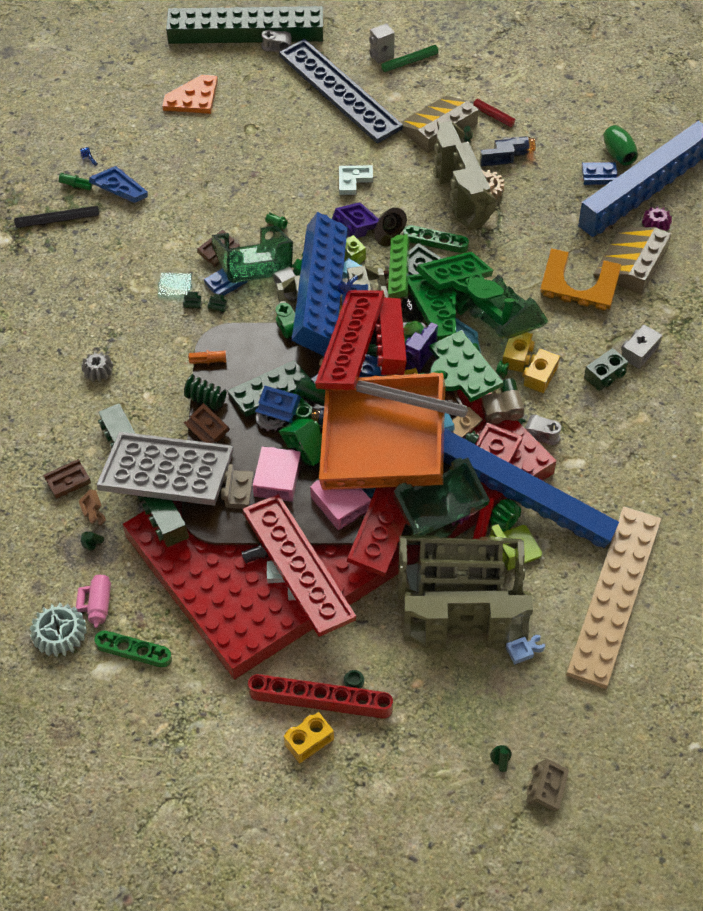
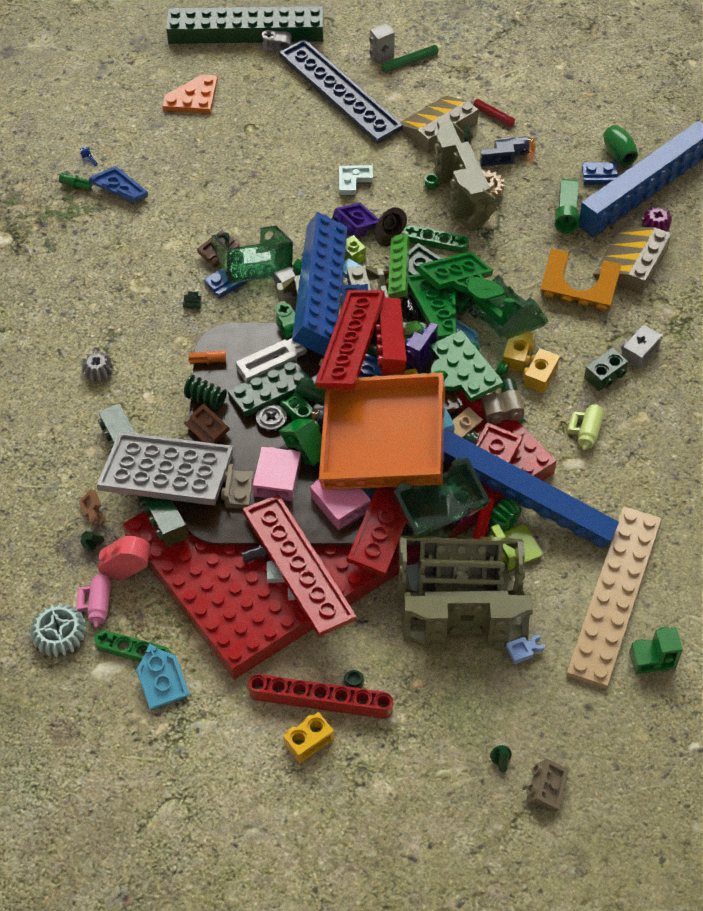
black axle [14,206,99,228] -> none
reddish brown plate [43,459,91,499] -> none
clear light blue piece [158,272,192,298] -> none
dark green plate [207,293,227,312] -> none
blue plate [255,386,301,423] -> none
green pin [265,212,288,230] -> none
clear blue hand [336,275,359,294] -> none
light grey axle [356,380,468,418] -> none
light grey piece [525,415,561,445] -> none
none -> coral brick [98,536,151,580]
none -> medium azure tile [136,644,190,710]
none -> white hinge [236,339,307,382]
none -> green plate [423,174,440,189]
none -> green beam [555,179,579,233]
none -> yellowish green piece [567,404,604,450]
none -> green brick [629,627,683,674]

